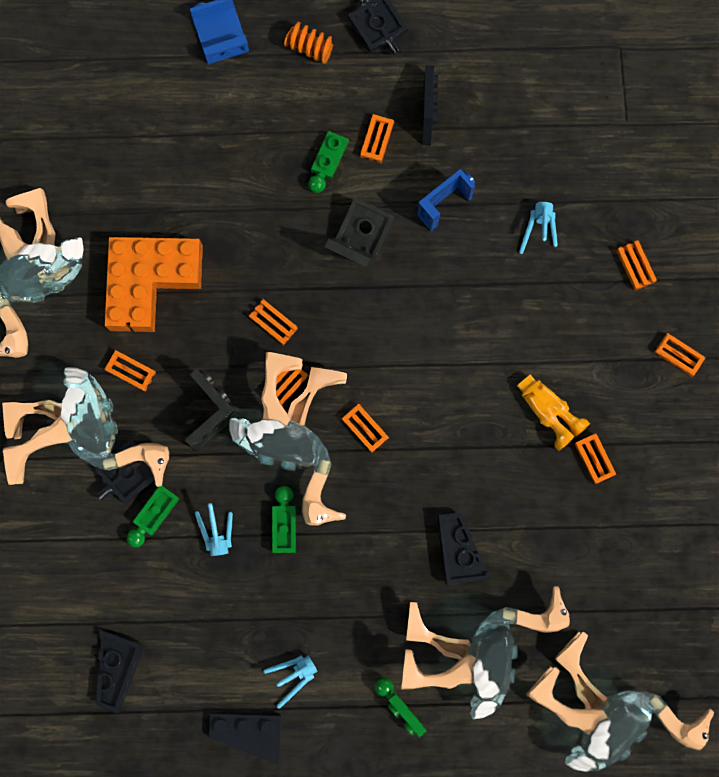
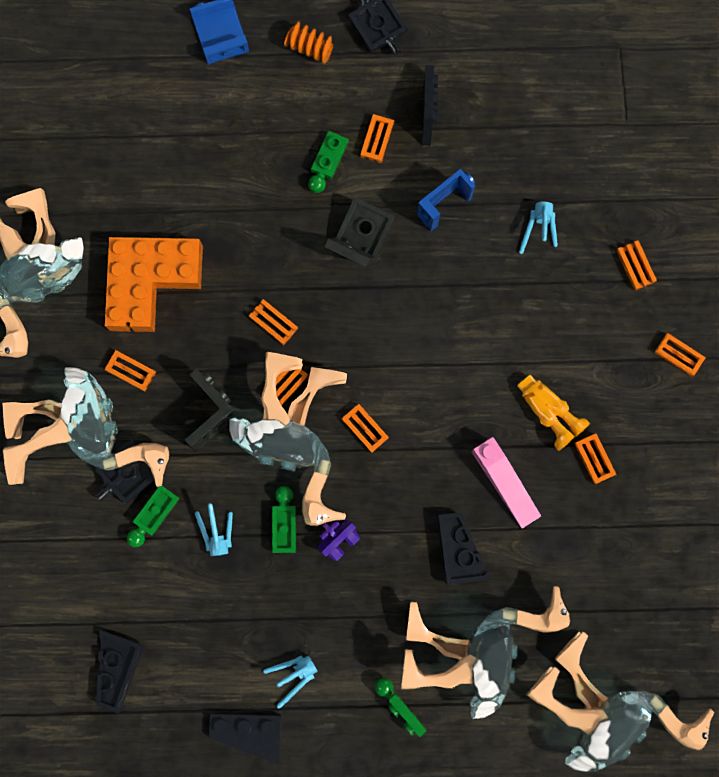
none -> dark purple hips [317,519,360,561]
none -> bright pink slope [472,437,541,529]

